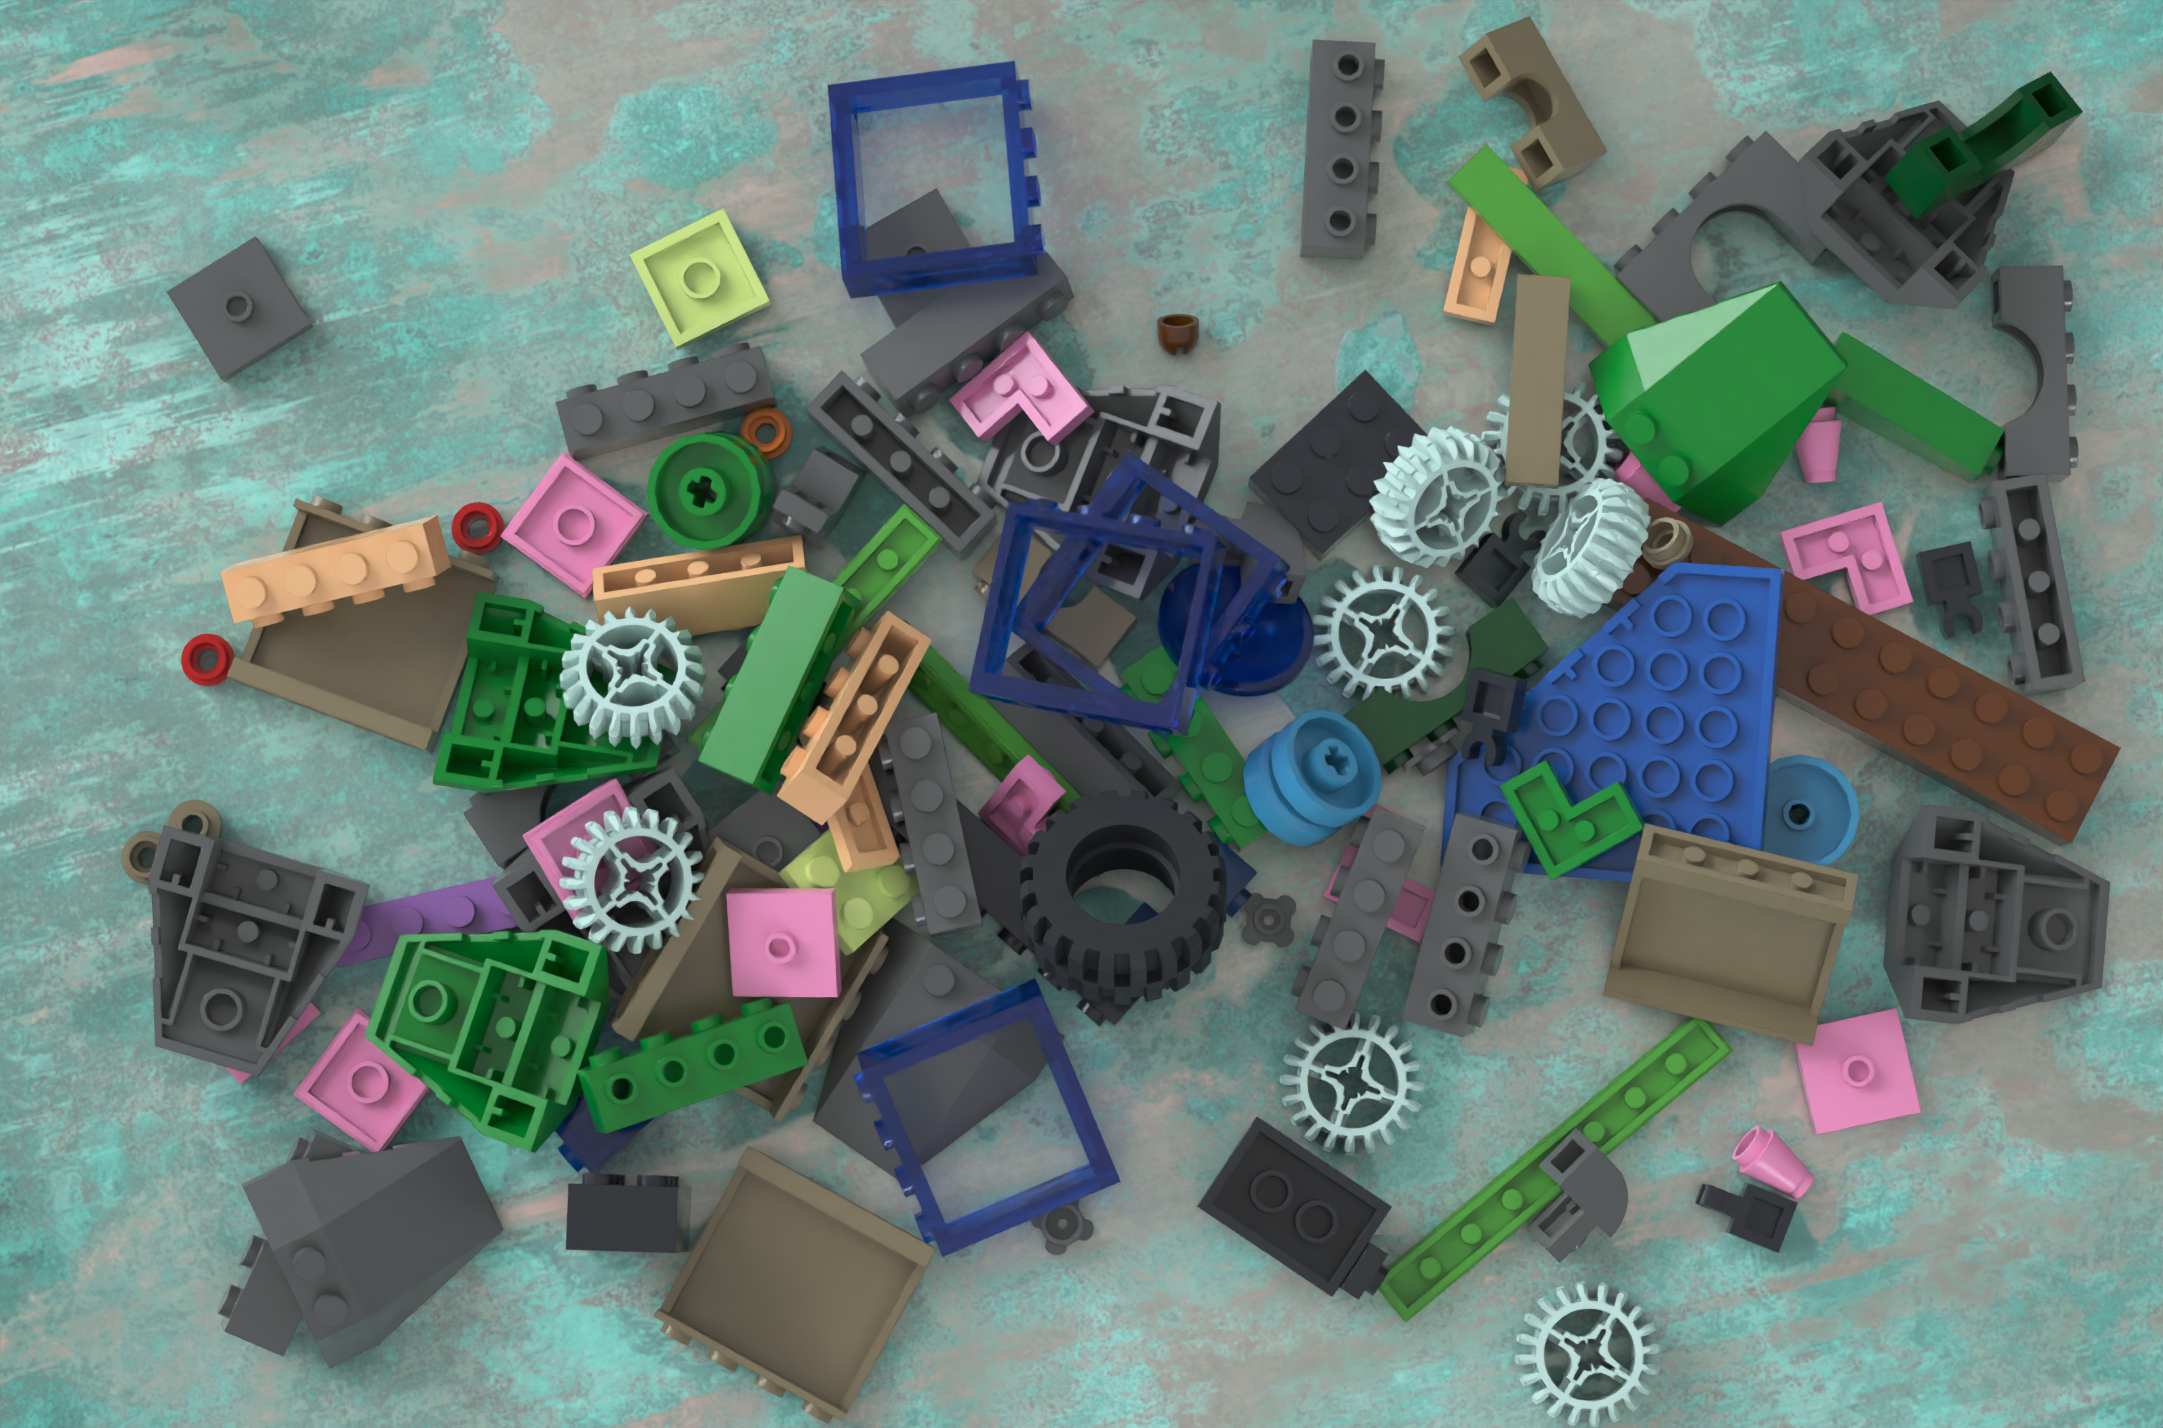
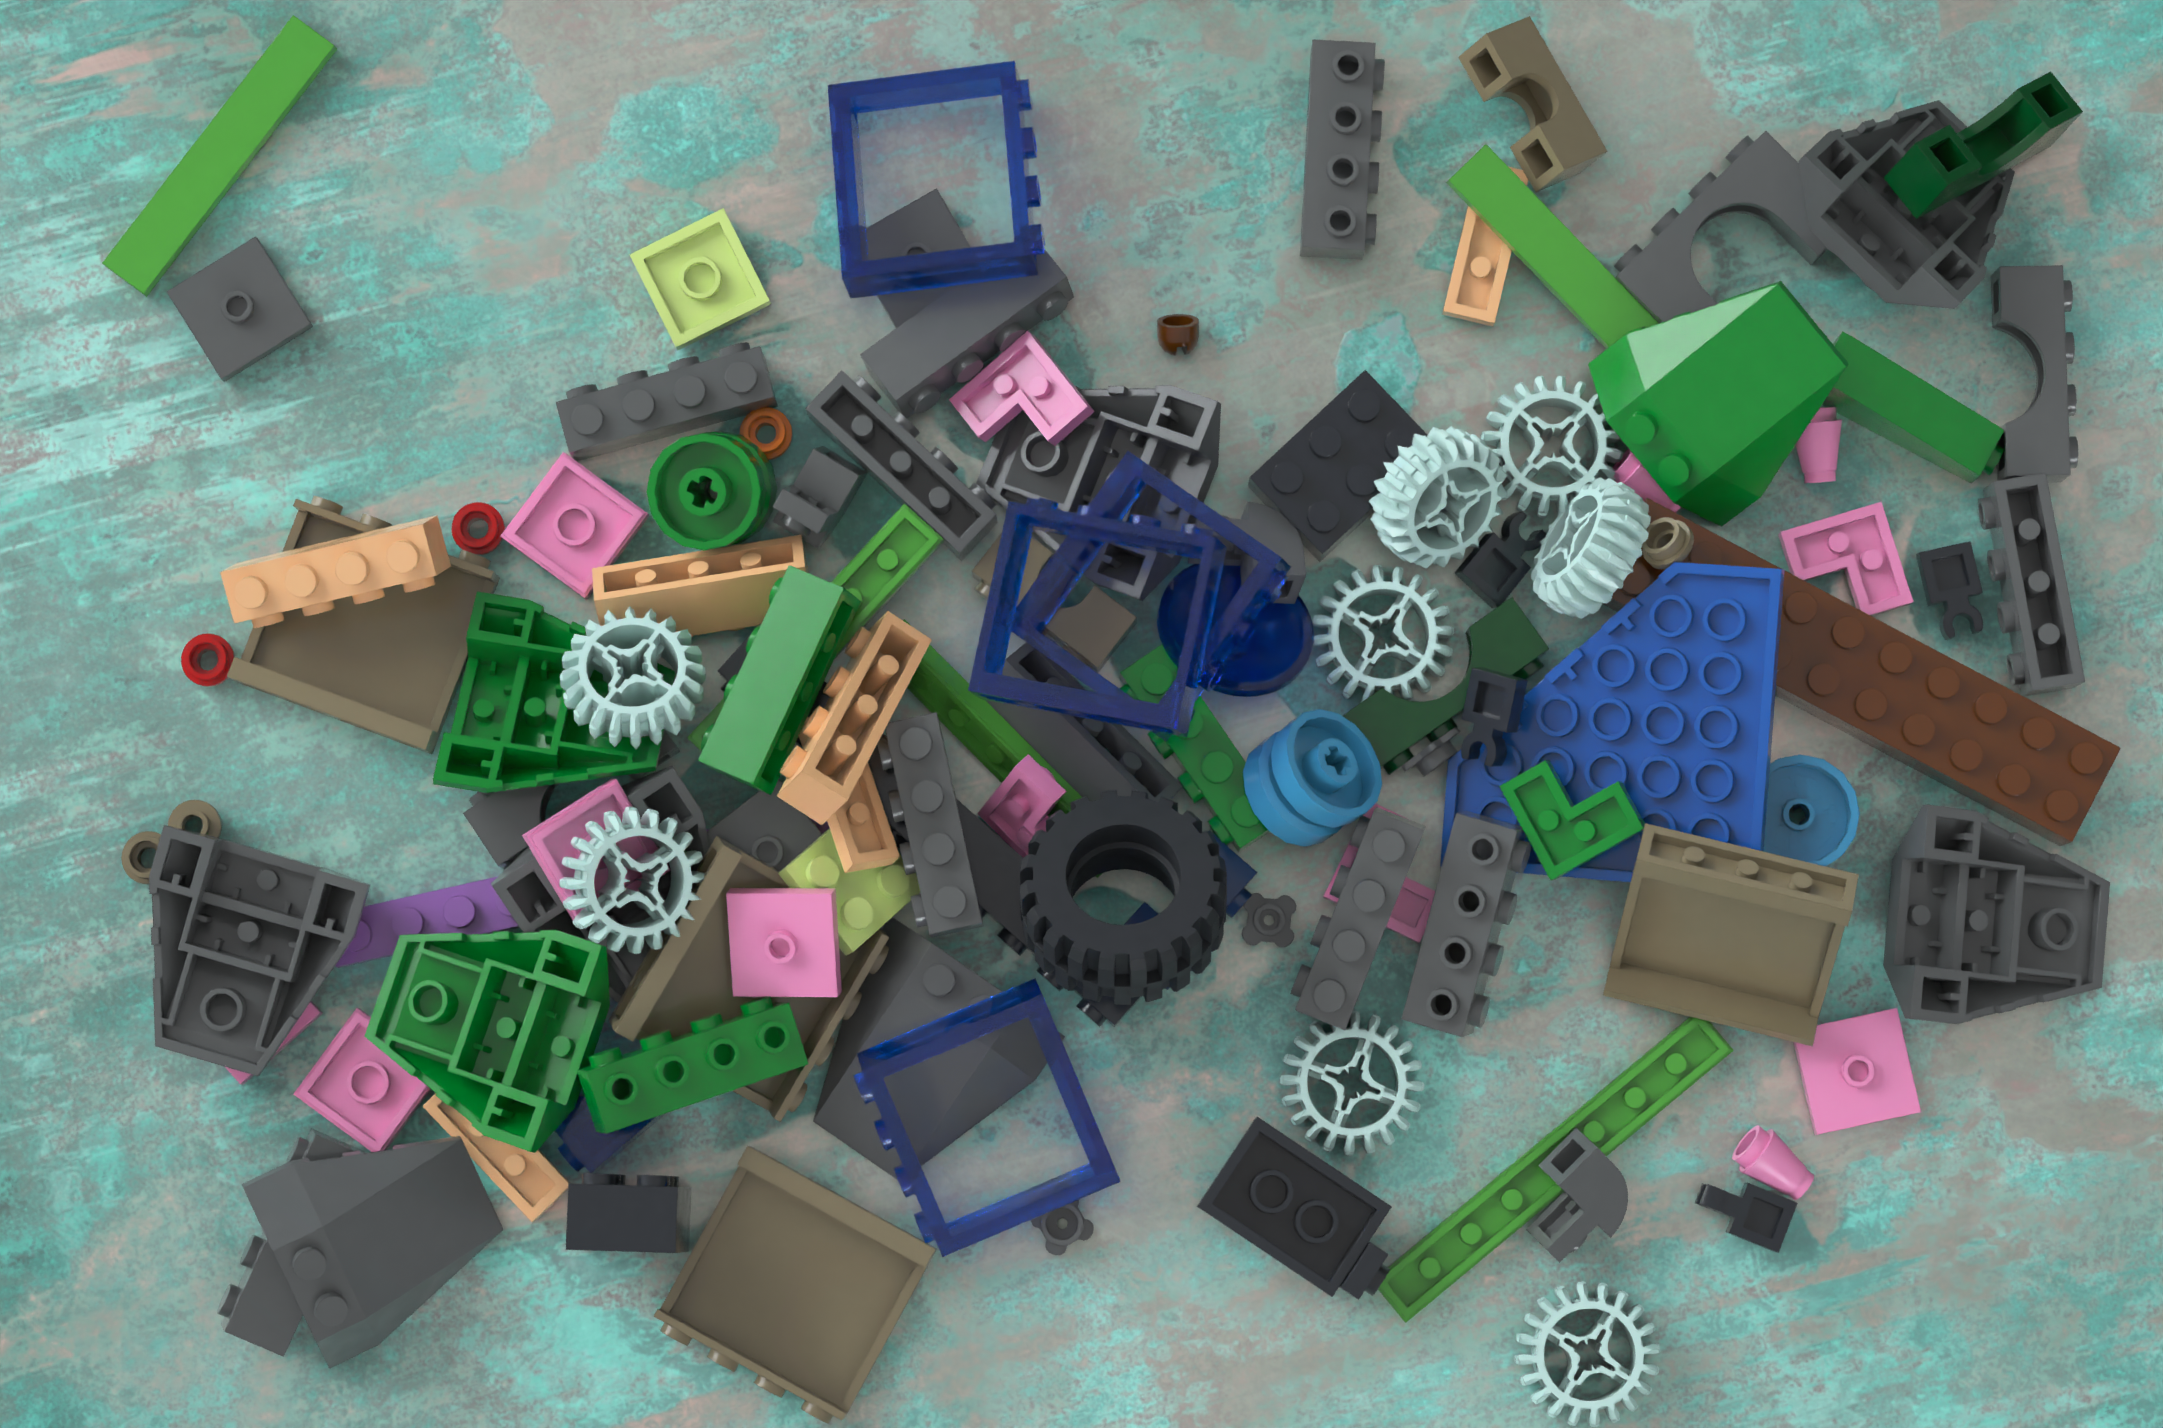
dark tan tile [1504,274,1571,489] -> none
none -> bright green tile [102,15,337,297]
none -> light nougat plate [423,1093,571,1222]

